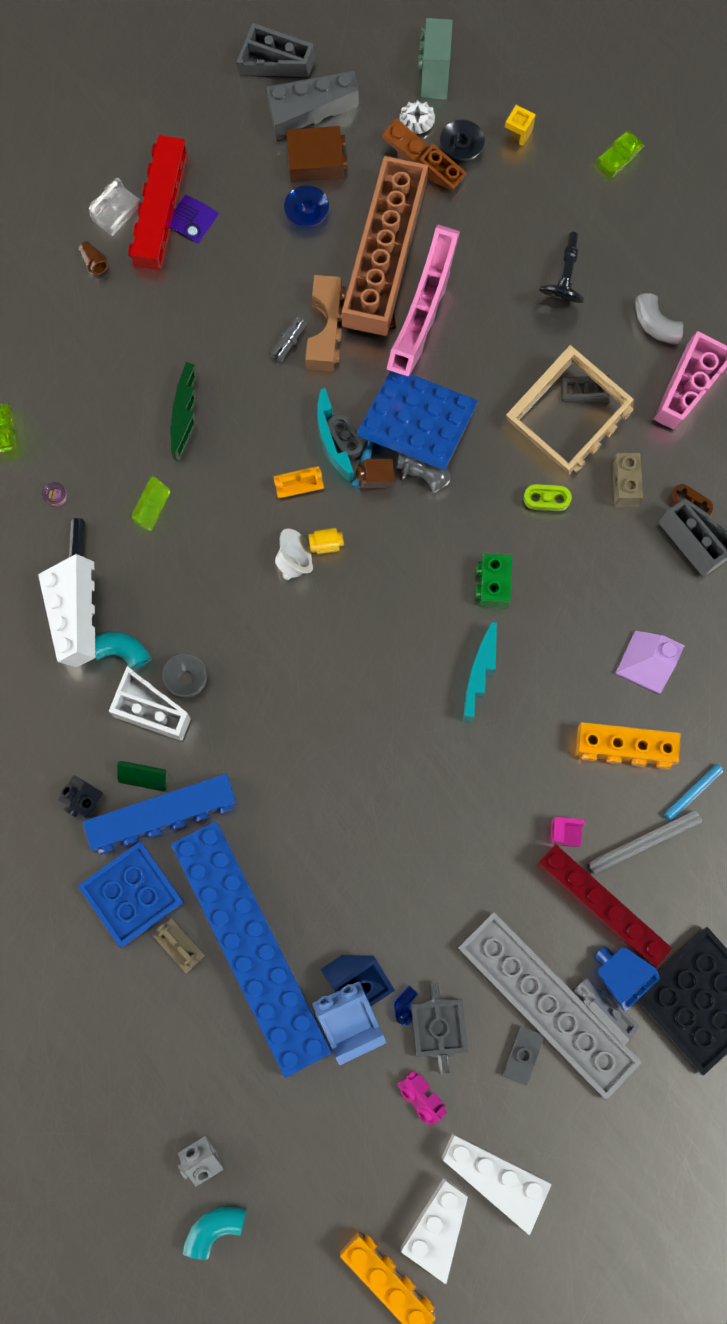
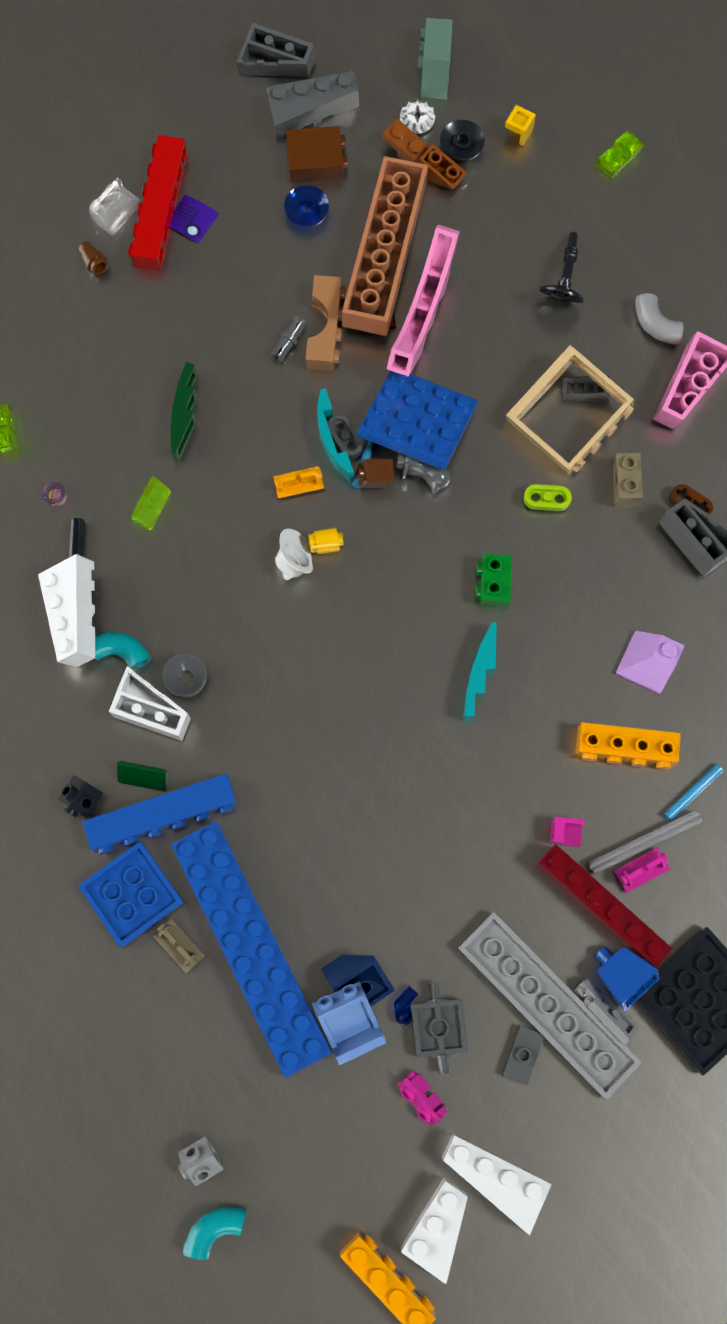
none -> dark pink hinge [614,847,670,893]

